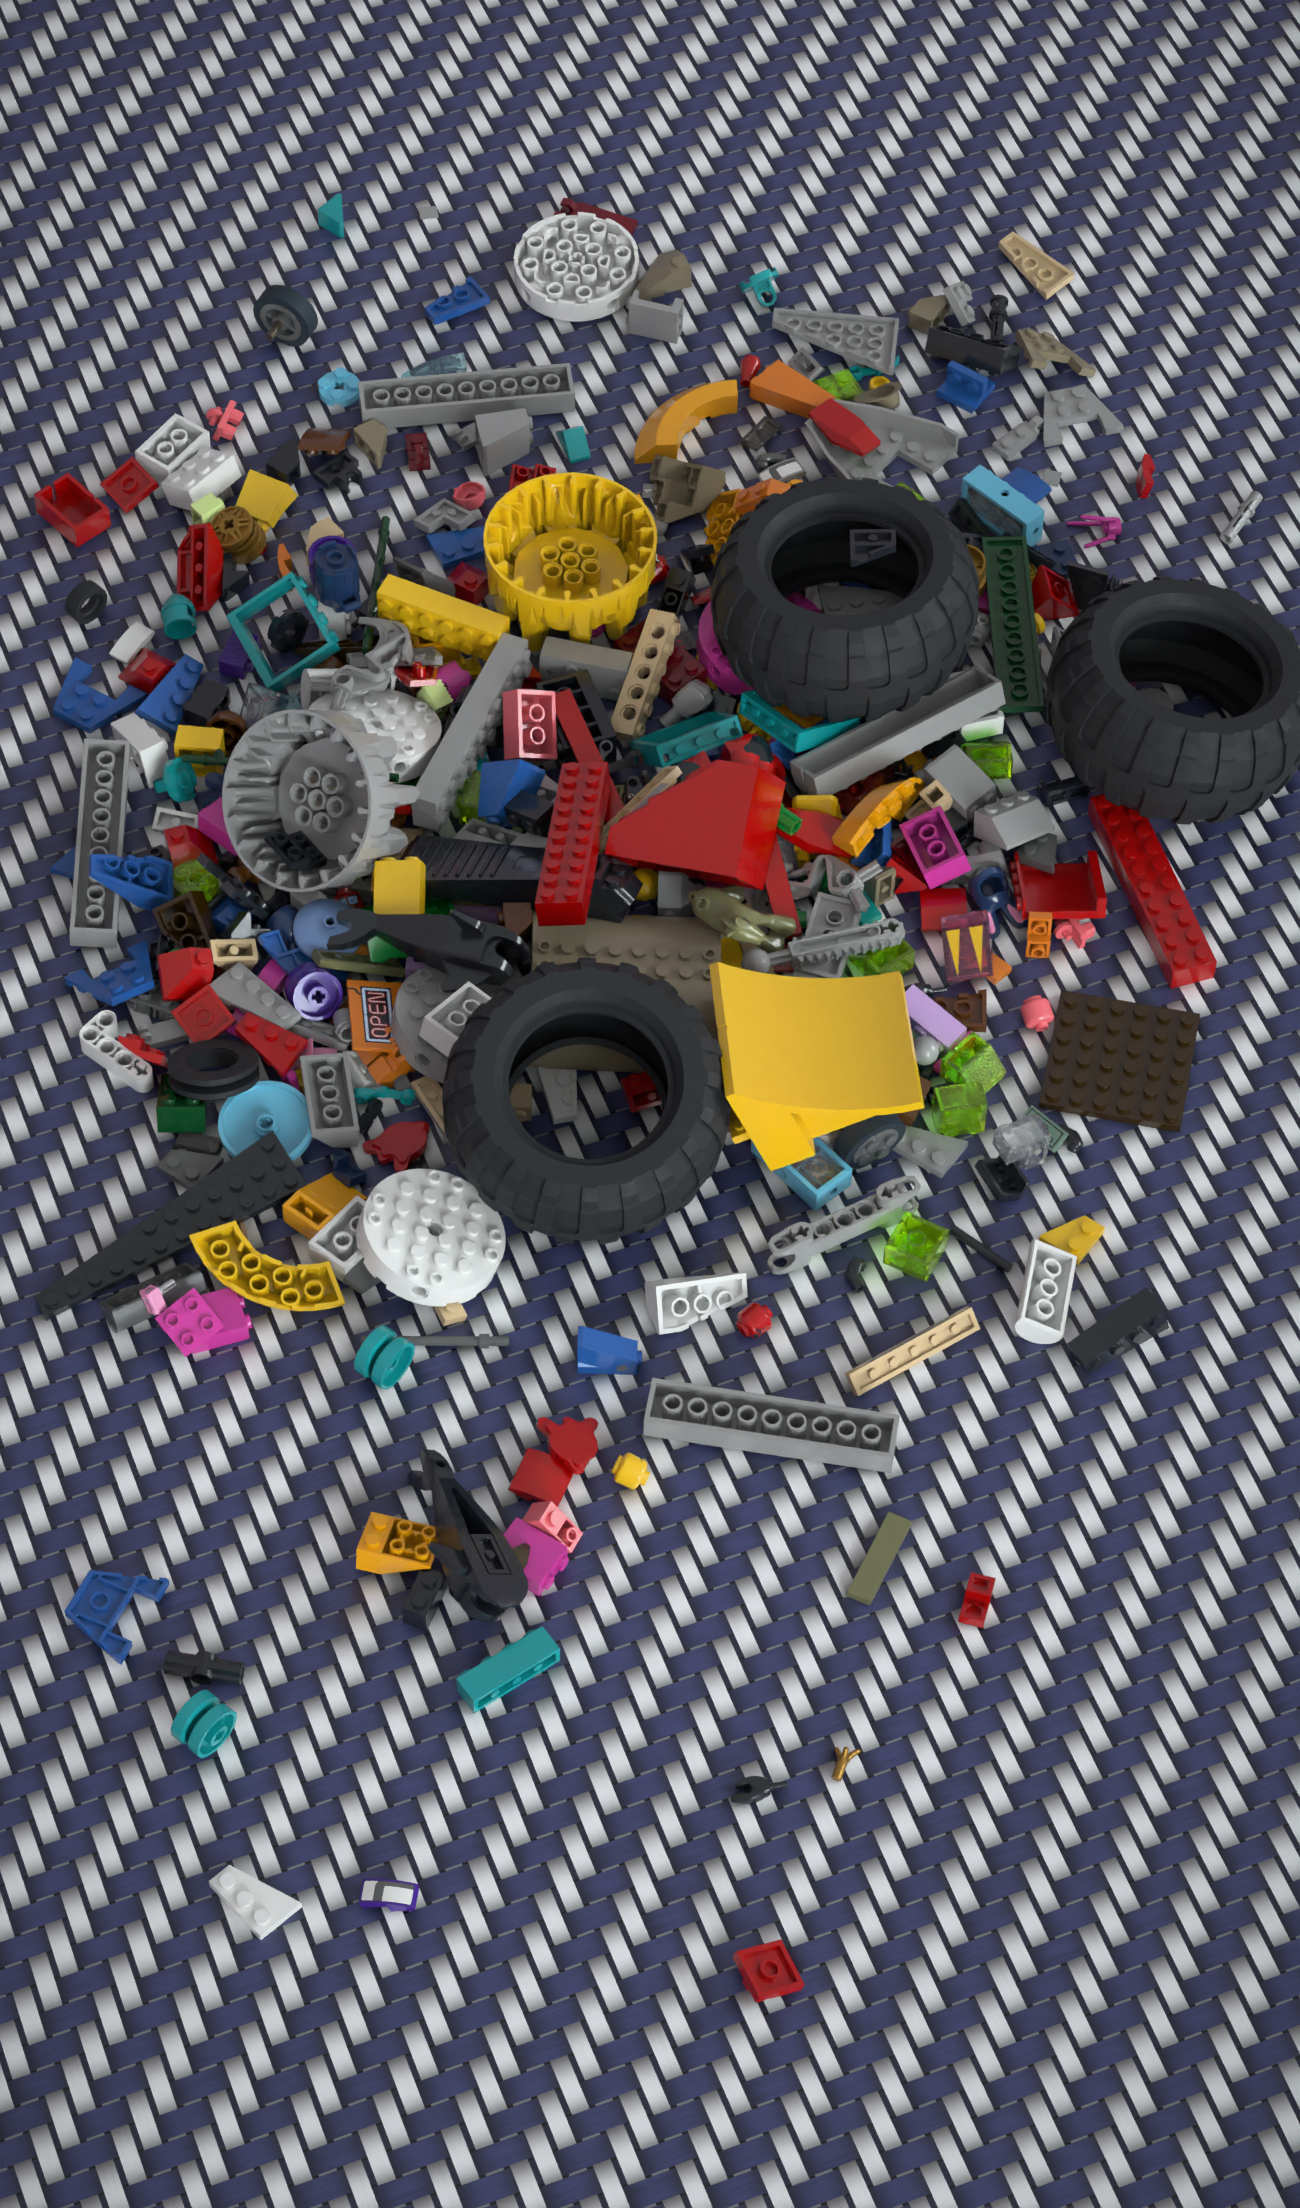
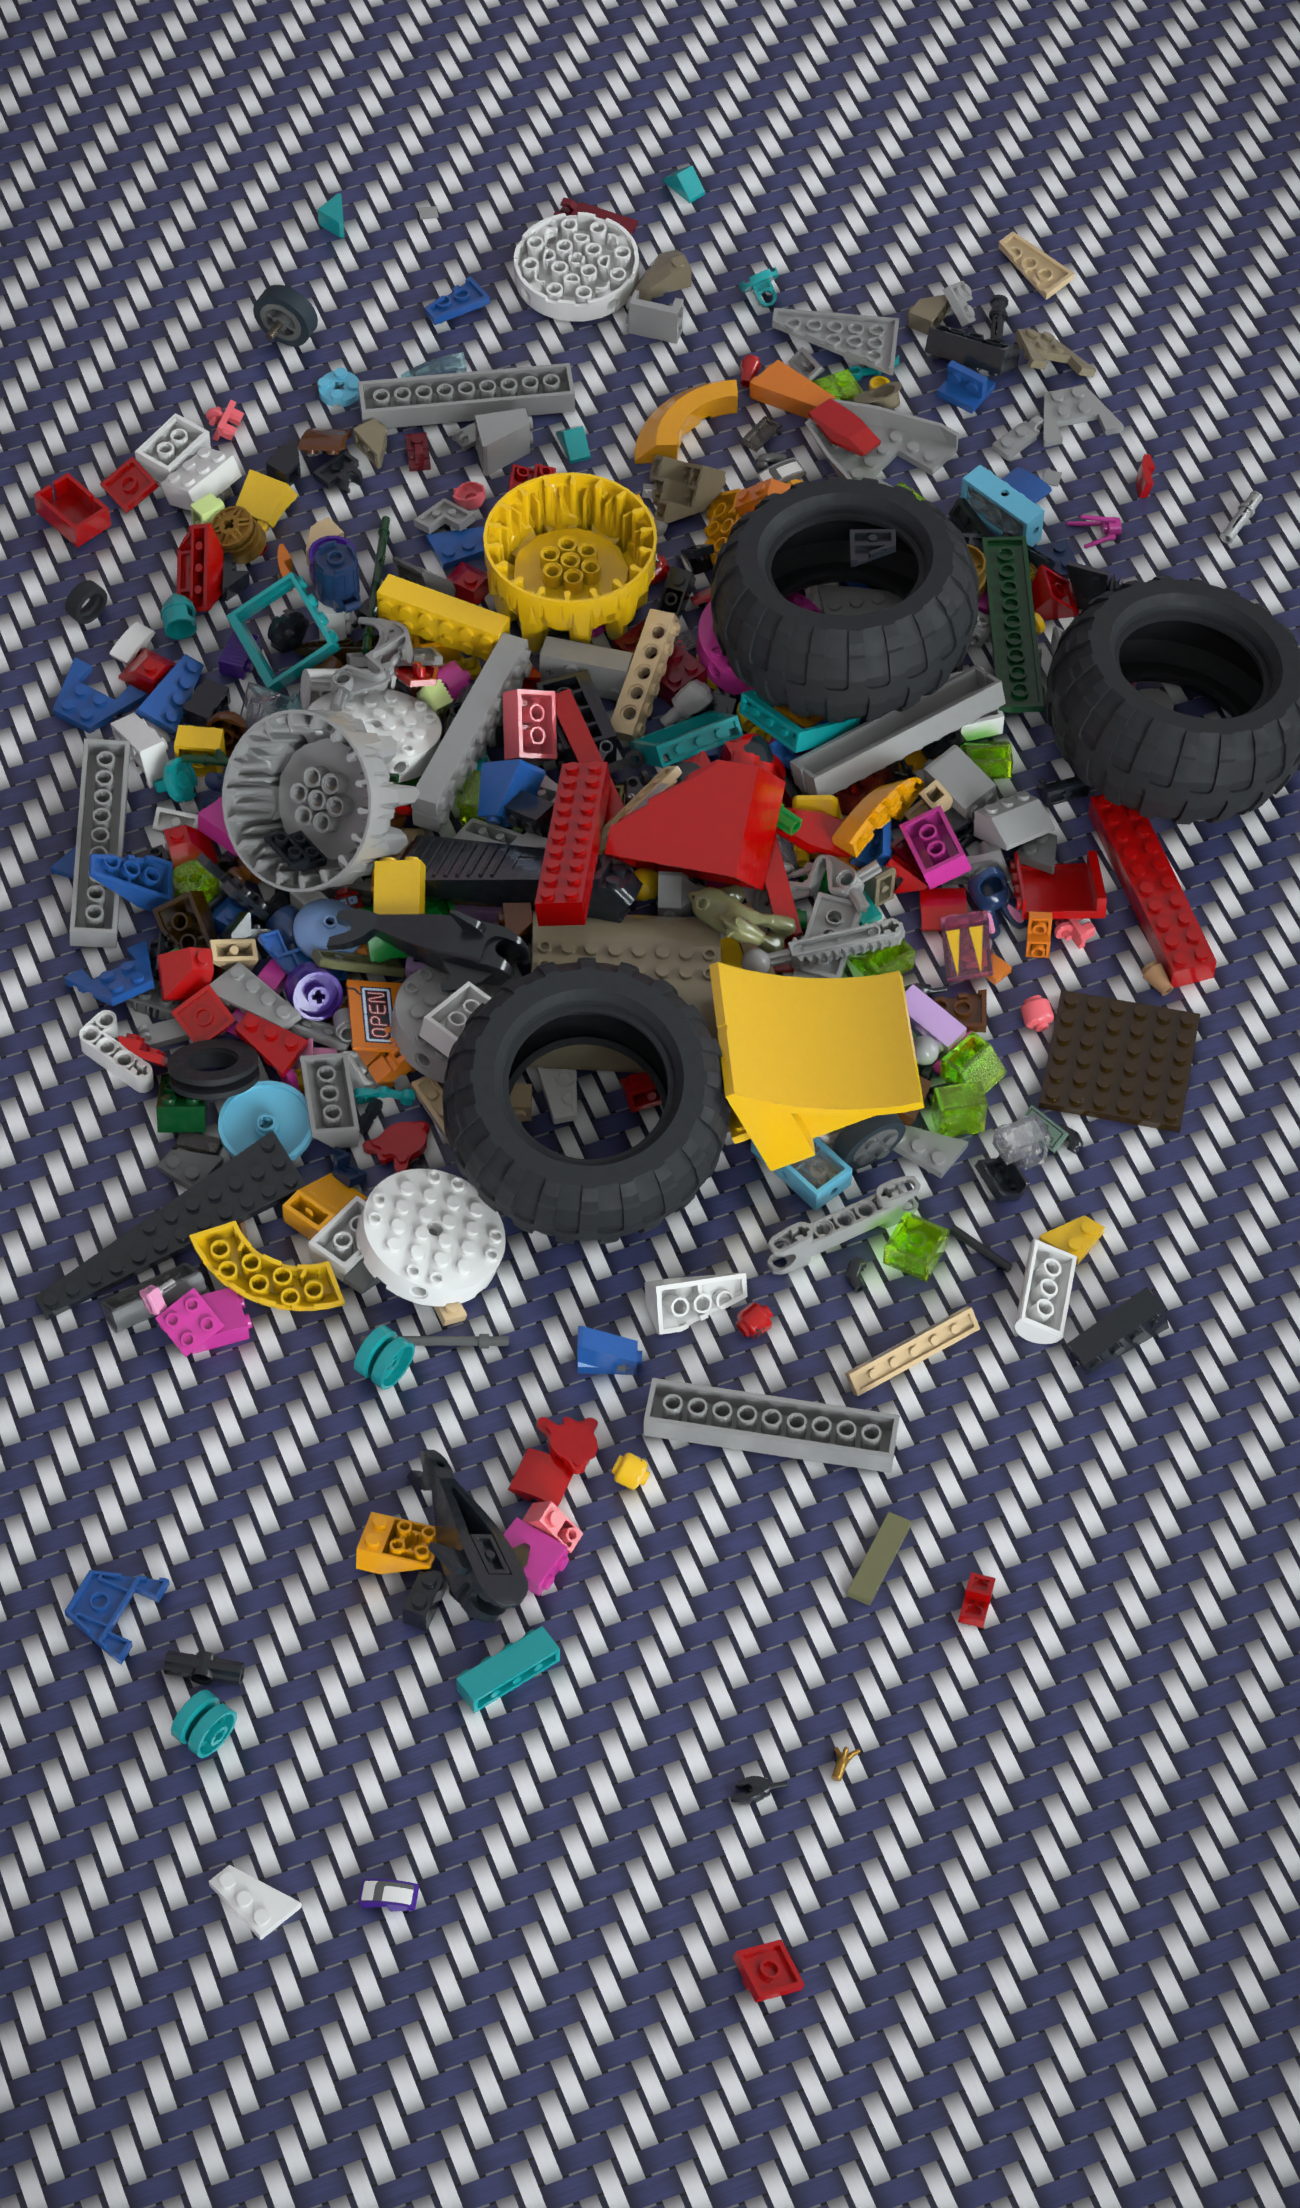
none -> teal slope [663,165,705,204]
none -> medium nougat cone [1141,961,1173,996]

